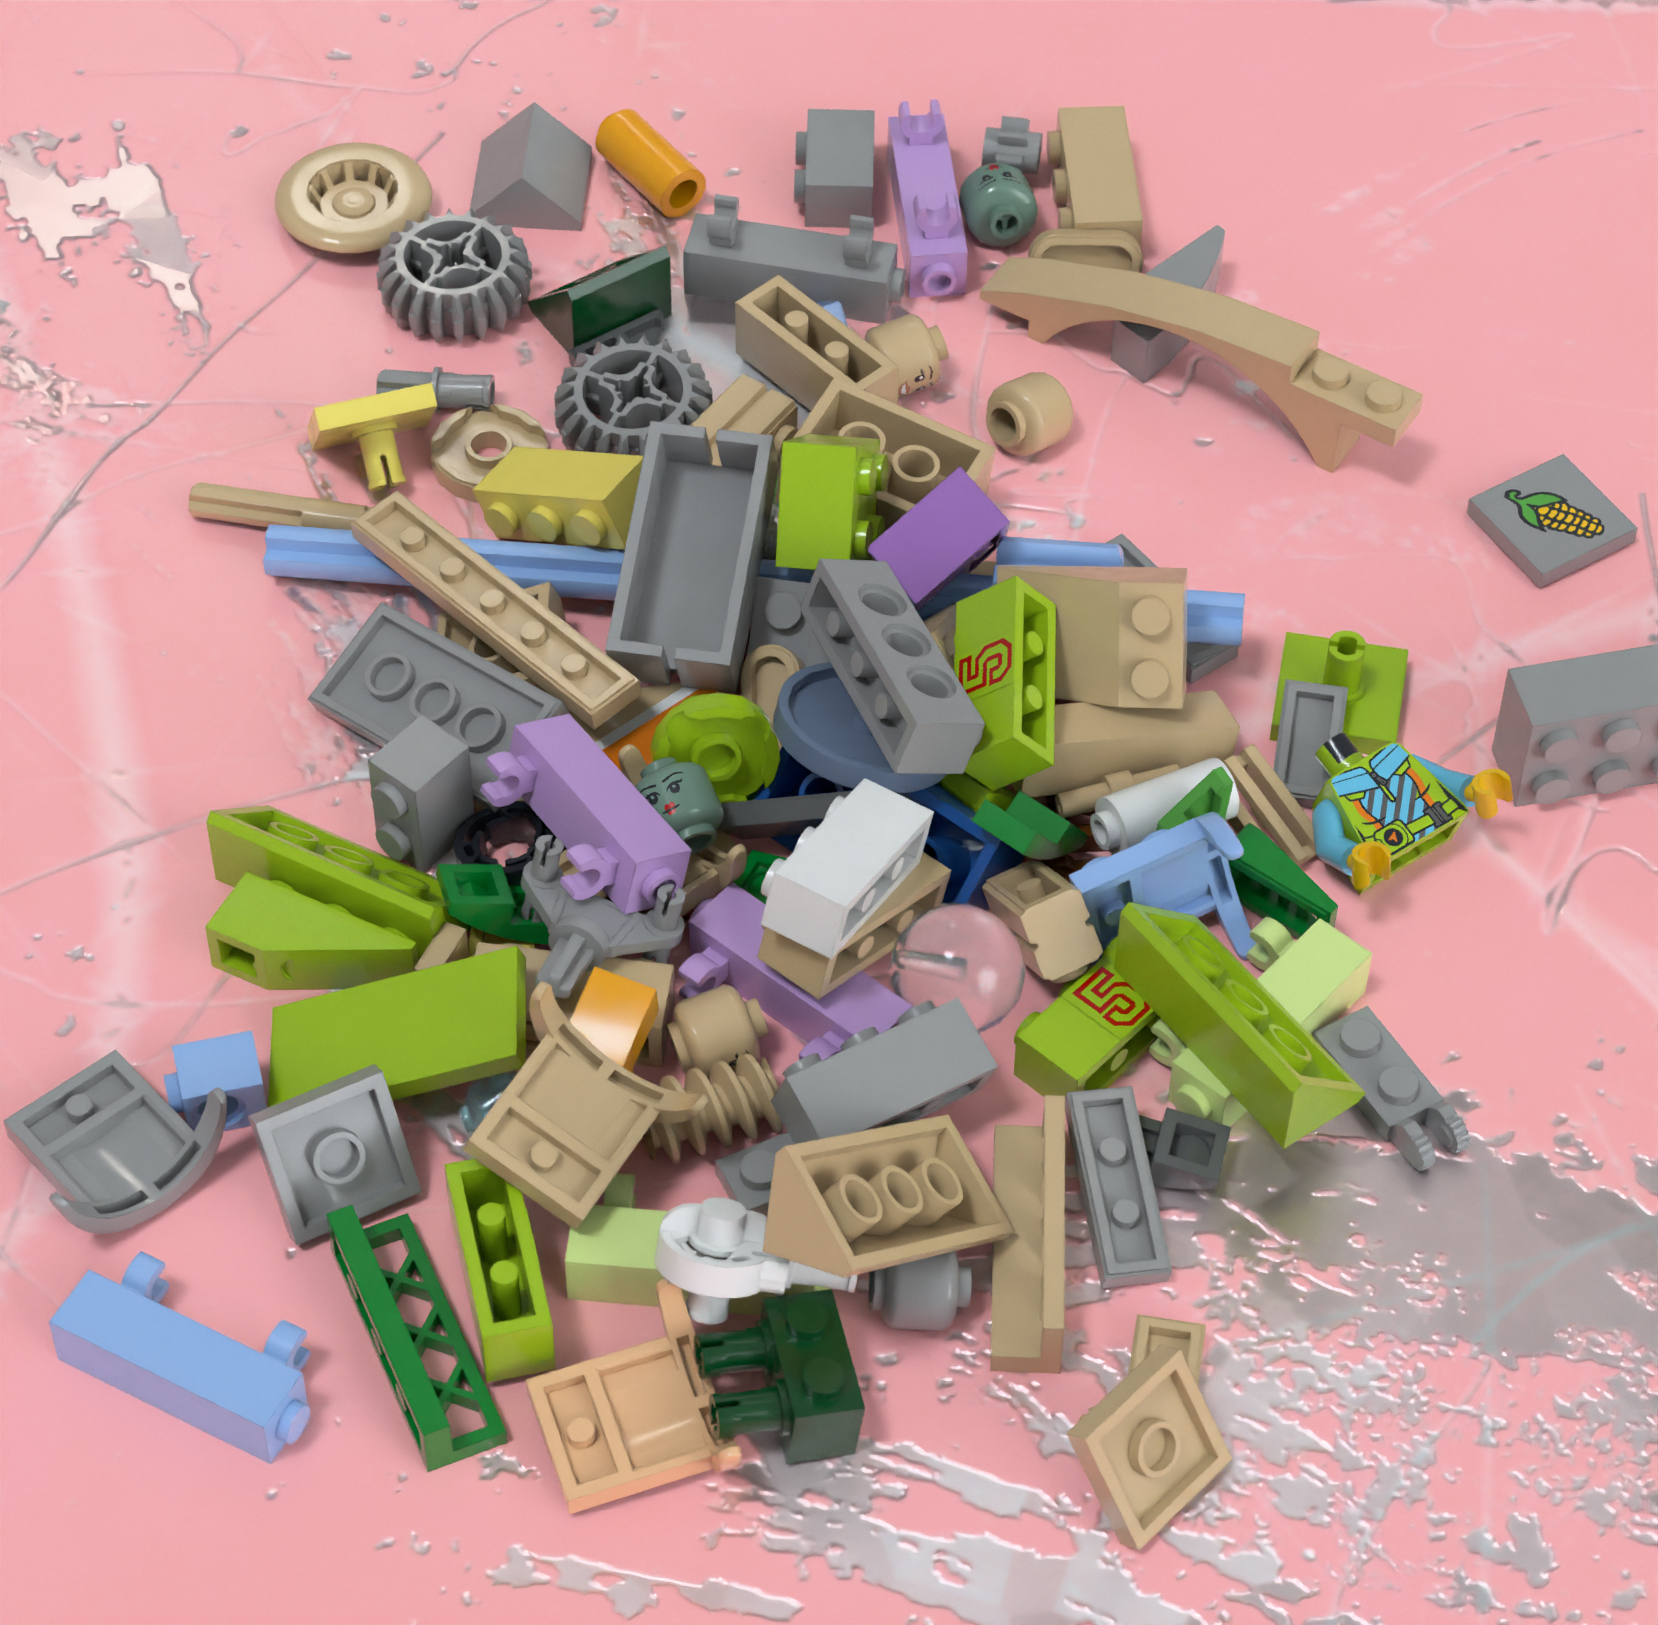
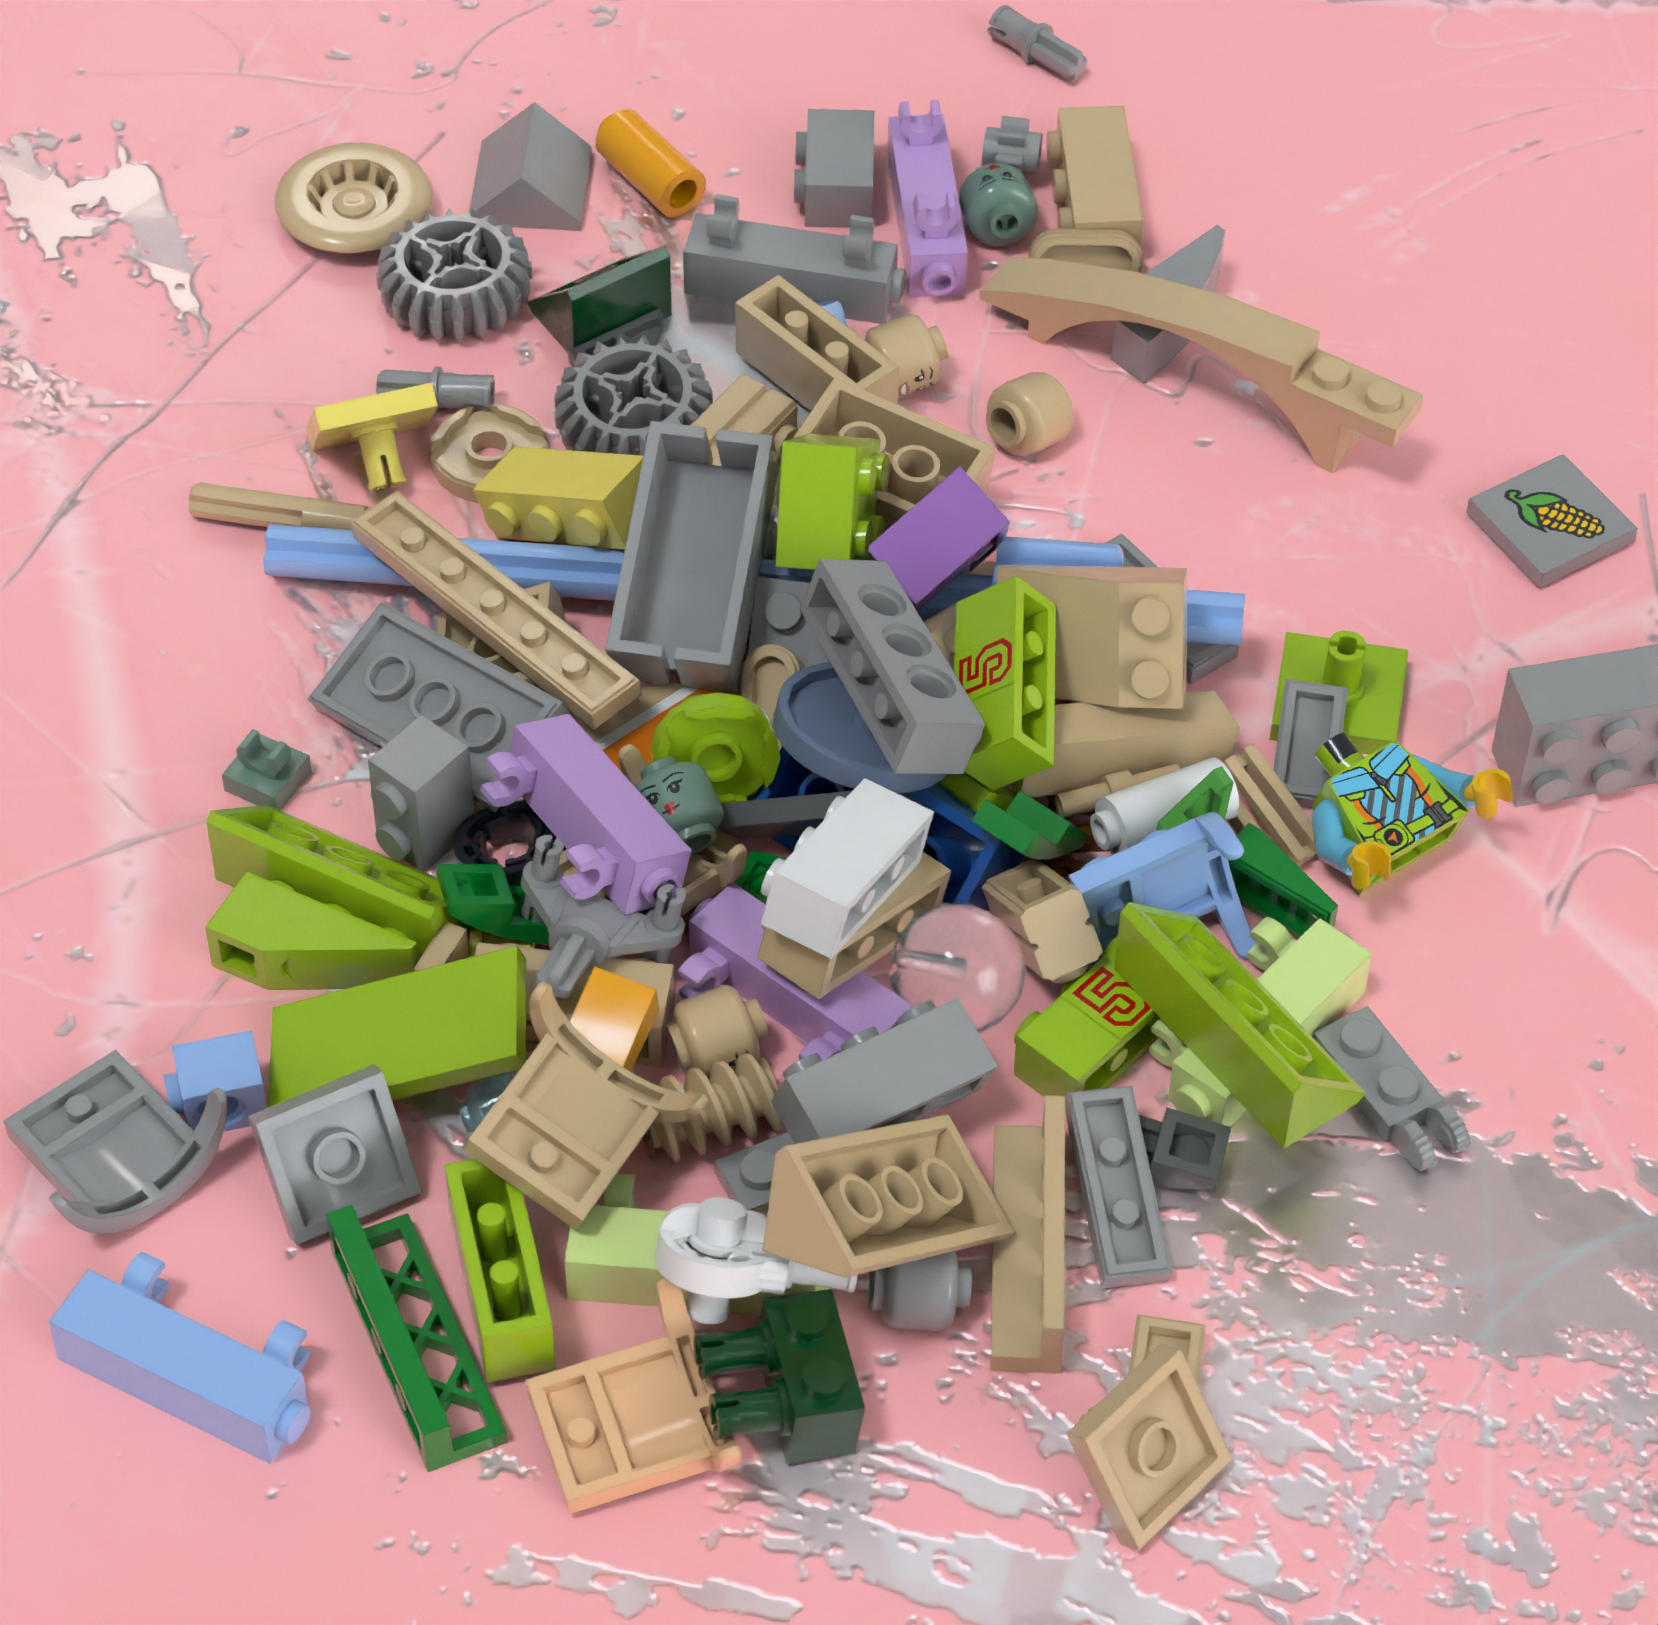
none -> sand green tile [222,729,312,810]
none -> light grey axle [987,4,1088,81]

